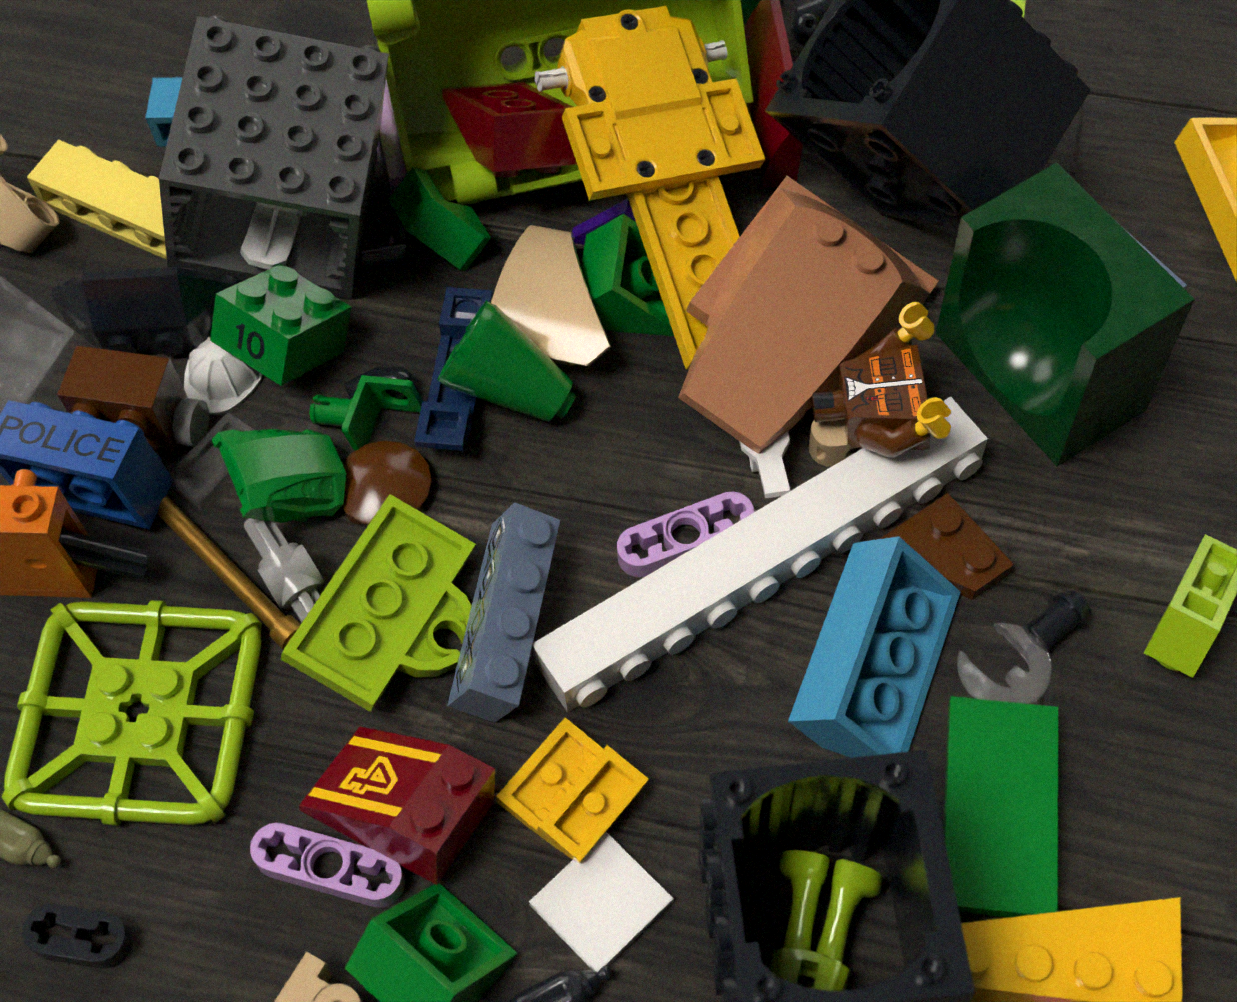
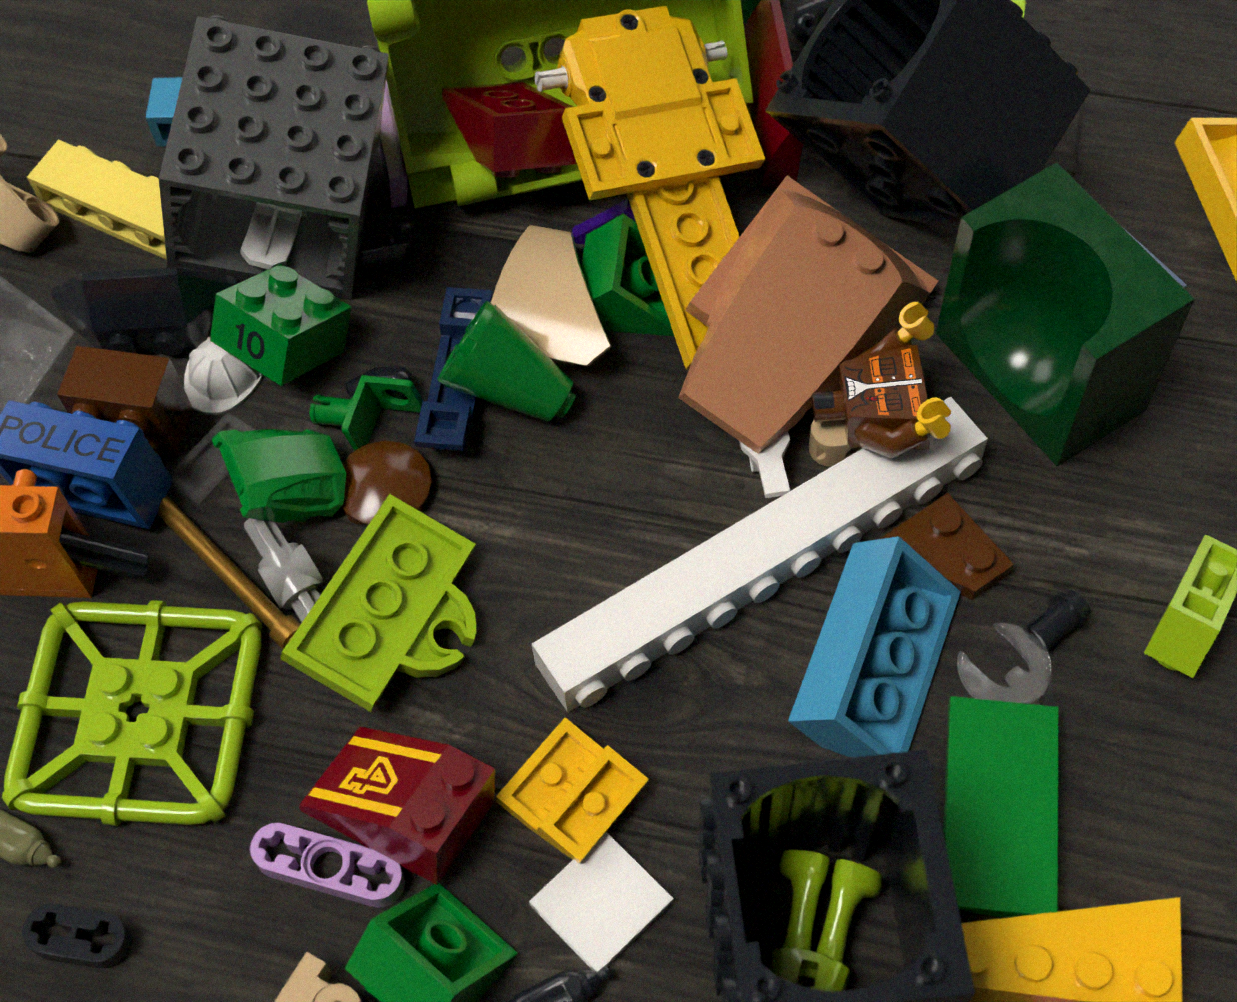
light grey tile [172,398,209,447] -> none
green slope [388,167,491,271] -> none
sand blue brick [447,502,560,723] -> none
lavender beam [617,492,754,577] -> none

